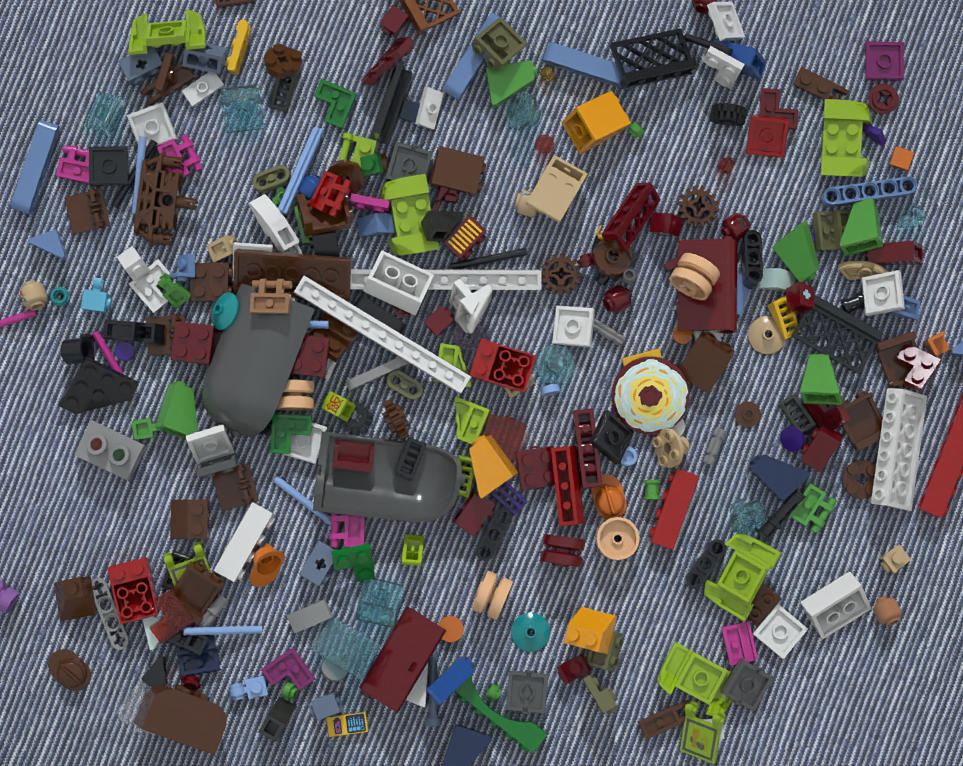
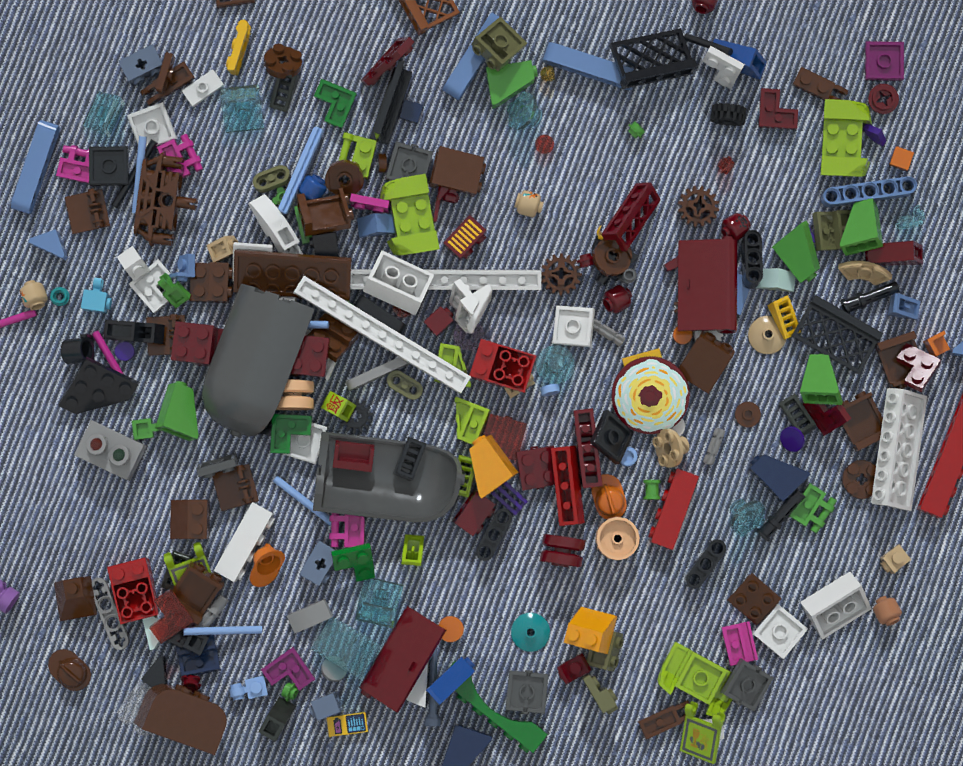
lime piece [128,9,206,55] -> none
sand blue brick [182,43,227,74] -> none
white plate [186,425,234,464] -> none
teal dish [211,292,239,330] -> none
medium nougat plate [250,279,292,314] -> none
red plate [308,171,352,217] -> none
green plate [360,153,383,177] -> none
dark red brick [380,5,409,38] -> none
reddish brown gear [382,399,410,440] -> none
white plate [415,87,443,130] -> none
pearl dark grey slope [421,210,463,242] -> none
black bar [450,248,527,270] -> none
light nougat wheel [471,571,513,620] -> none
bright green plate [485,683,502,702] -> none
tan slope [526,155,588,223] -> none
light orange slope [561,91,631,155] -> none
dark red brick [649,213,682,237] -> none
light nougat wheel [669,253,720,300] -> none
lime piece [704,534,782,622] -> none
white plate [707,2,745,41] -> none
red tile [745,115,789,158] -> none
dark red brick [786,282,815,315] -> none
dark red brick [800,423,842,473] -> none
white plate [862,270,905,316] -> none

